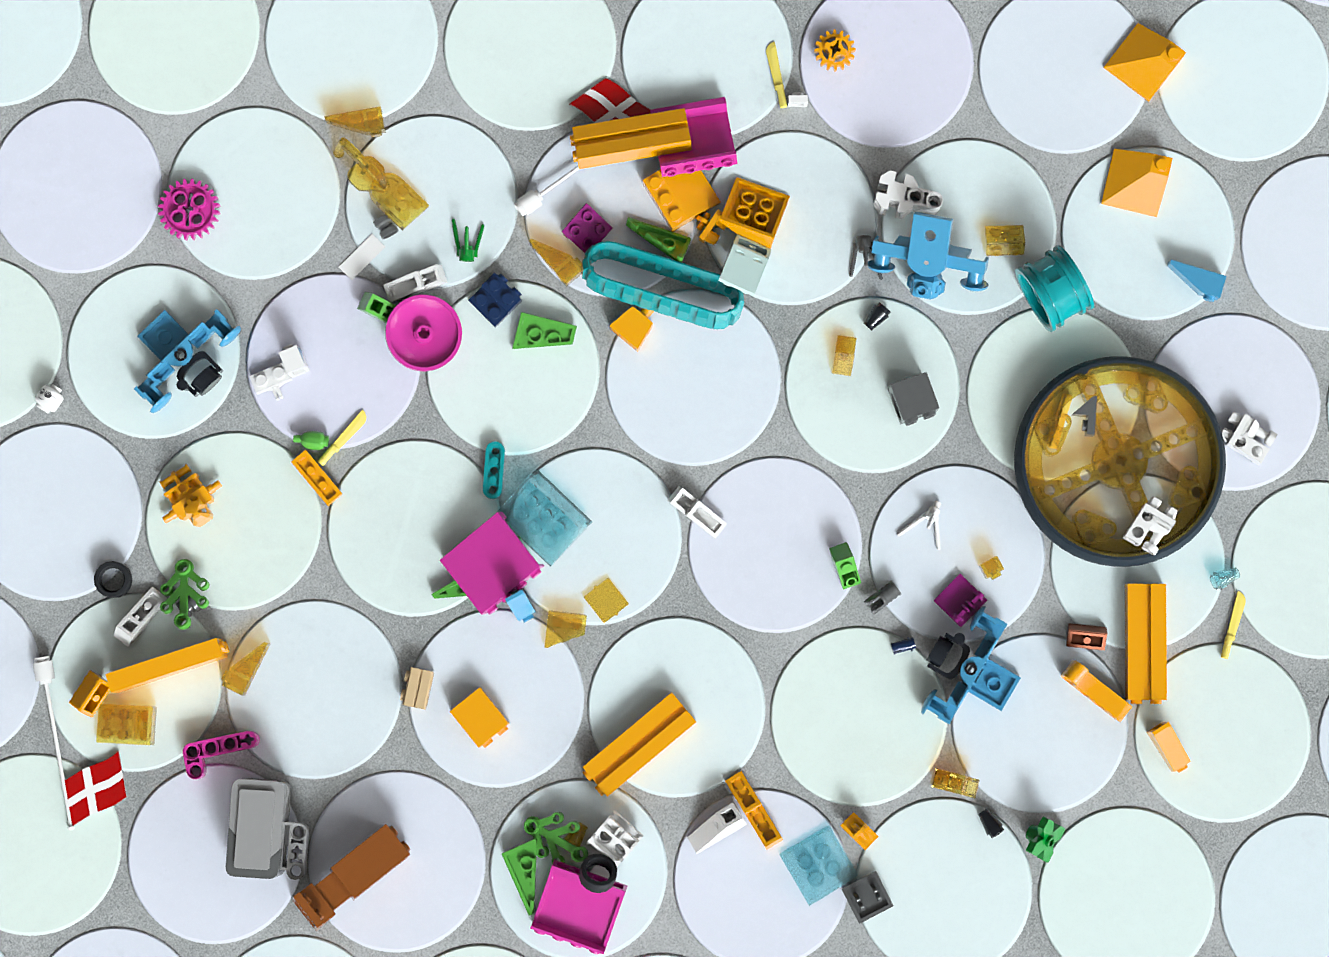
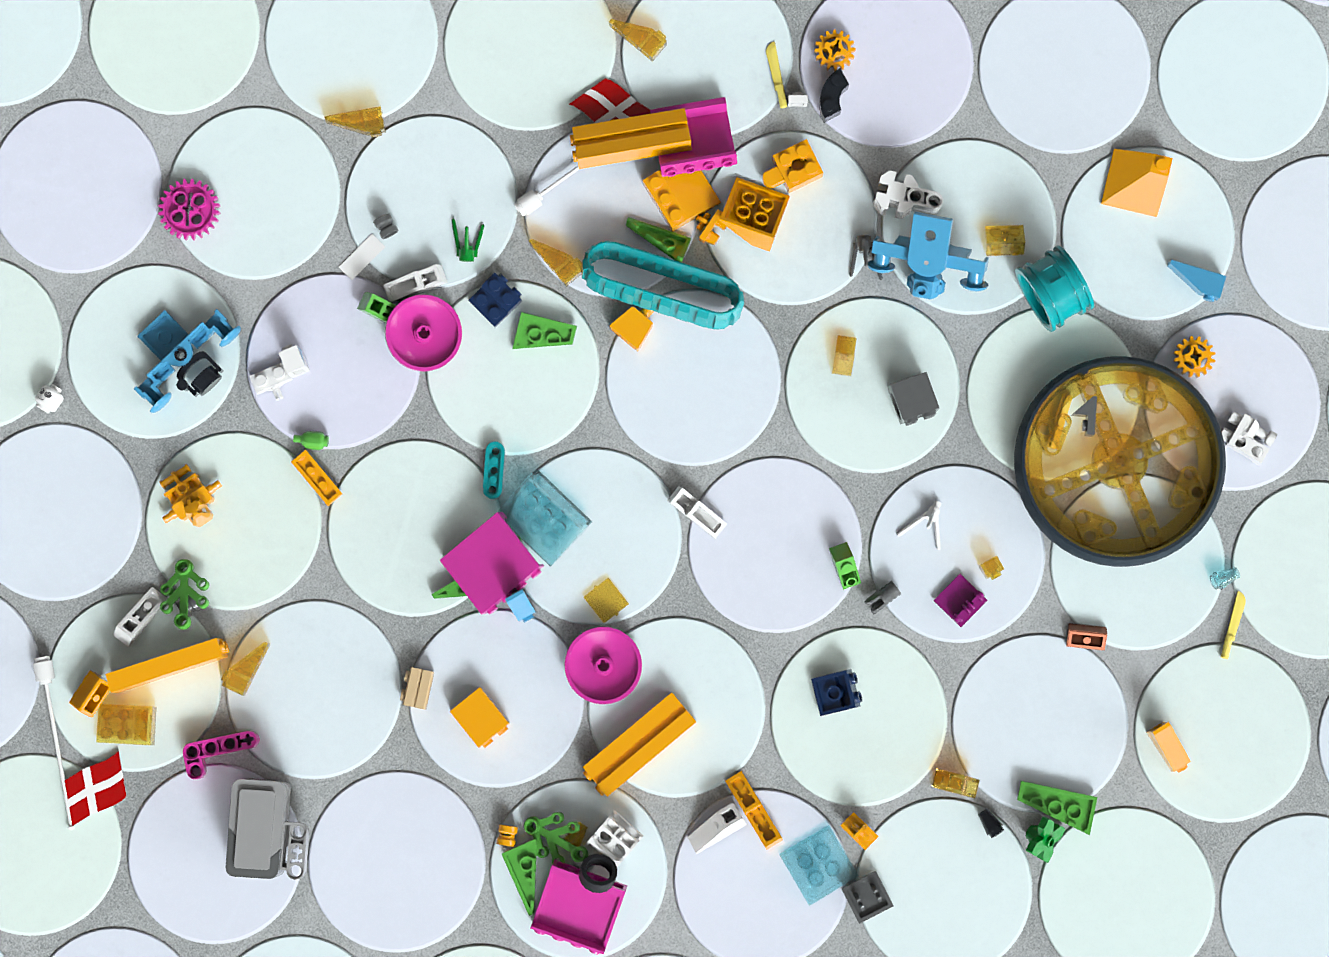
black tyre [94,561,132,598] -> none
dark orange brick [292,824,411,931] -> none
light yellow piece [317,410,366,466] -> none
clear yellow plate [333,137,429,231] -> none
clear yellow wing [544,610,587,648] -> none
magenta hinge [561,203,613,253] -> none
light aqua slope [718,234,772,296] -> none
black cone [863,302,891,331] -> none
dark blue pin [891,636,916,655] -> none
dark azure piece [921,606,1021,725] -> none
light orange beam [1061,660,1132,722] -> none
light orange slope [1103,23,1187,102] -> none
white hips [1122,496,1177,555] -> none
light orange brick [1125,584,1167,704] -> none
none -> light orange wheel [496,824,518,847]
none -> dark pink dish [565,627,642,704]
none -> clear yellow slope [609,19,667,62]
none -> light orange brick [762,139,823,193]
none -> dark blue plate [811,669,862,716]
none -> black brick [819,68,849,123]
none -> bright green wing [1017,781,1098,835]
none -> light orange gear [1173,336,1216,378]

